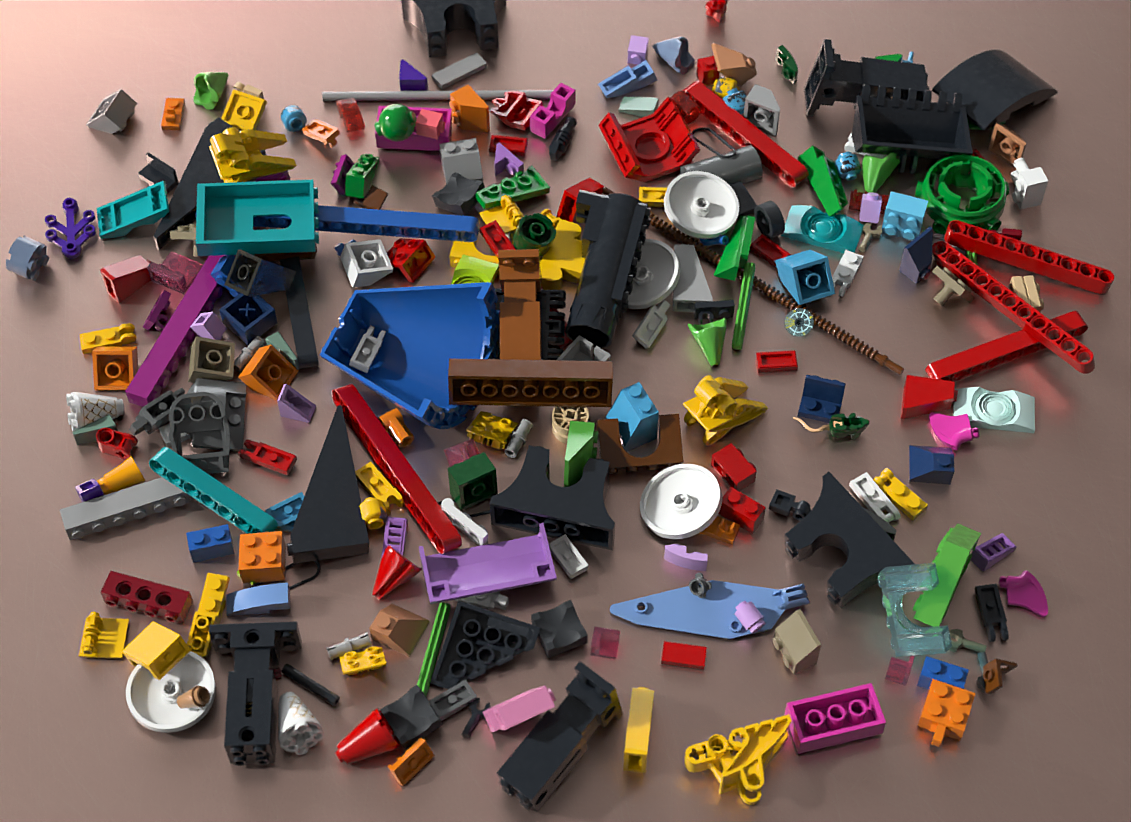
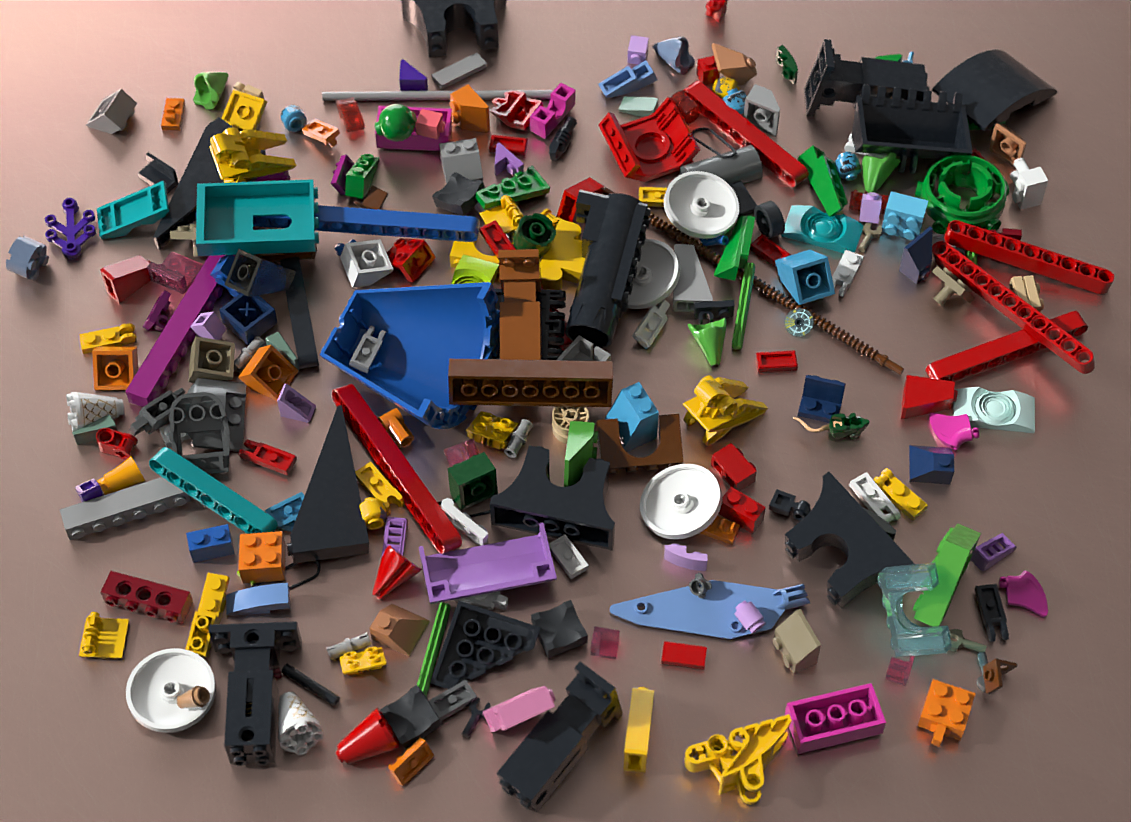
yellow panel [122,621,191,681] -> none
blue brick [917,656,969,690] -> none

